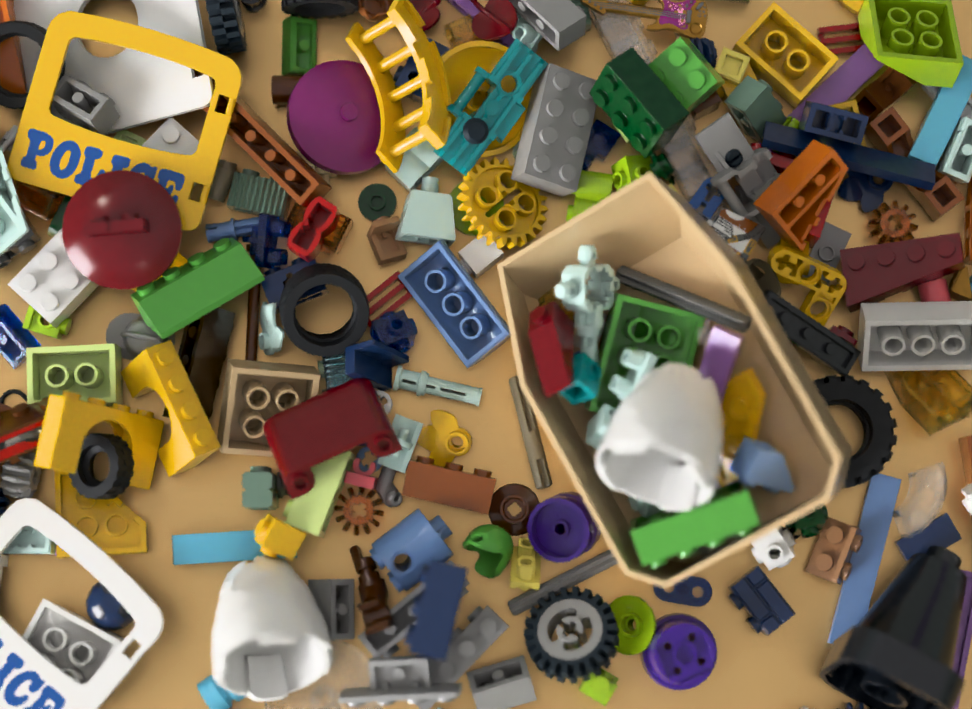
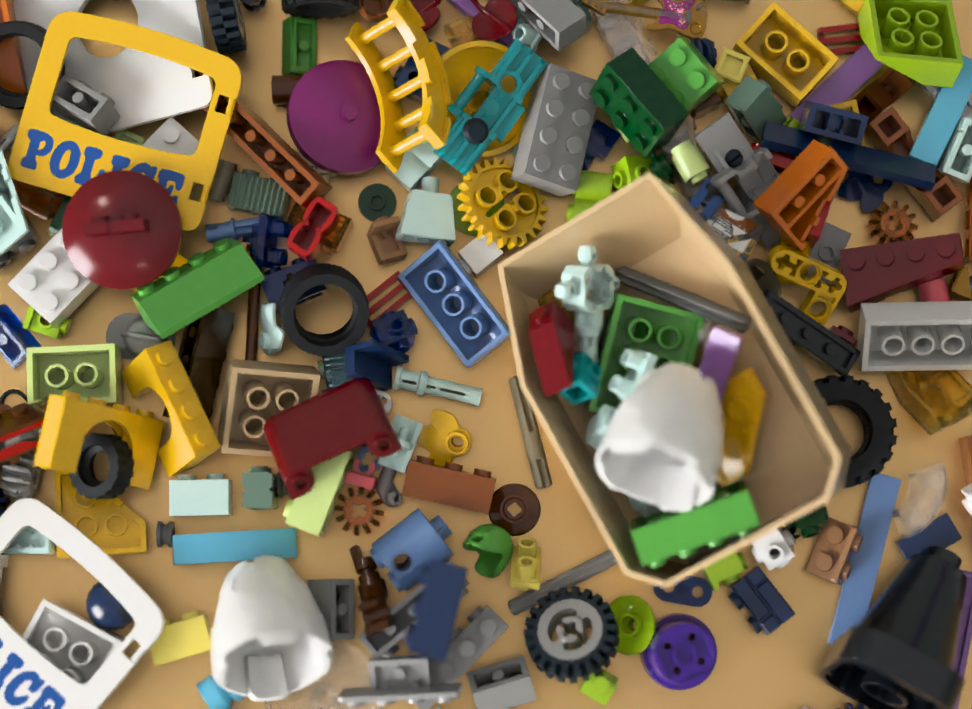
yellow brick [254,513,306,561] -> none
dark purple wheel [527,492,601,563] -> none
light blue slope [730,436,794,494] -> none
none -> light yellow brick [150,610,212,666]
none -> dark grey bush [156,521,175,547]
none -> light aqua brick [169,474,233,517]
none -> yellowish green brick [670,139,711,185]
none -> lime brick [702,551,749,591]

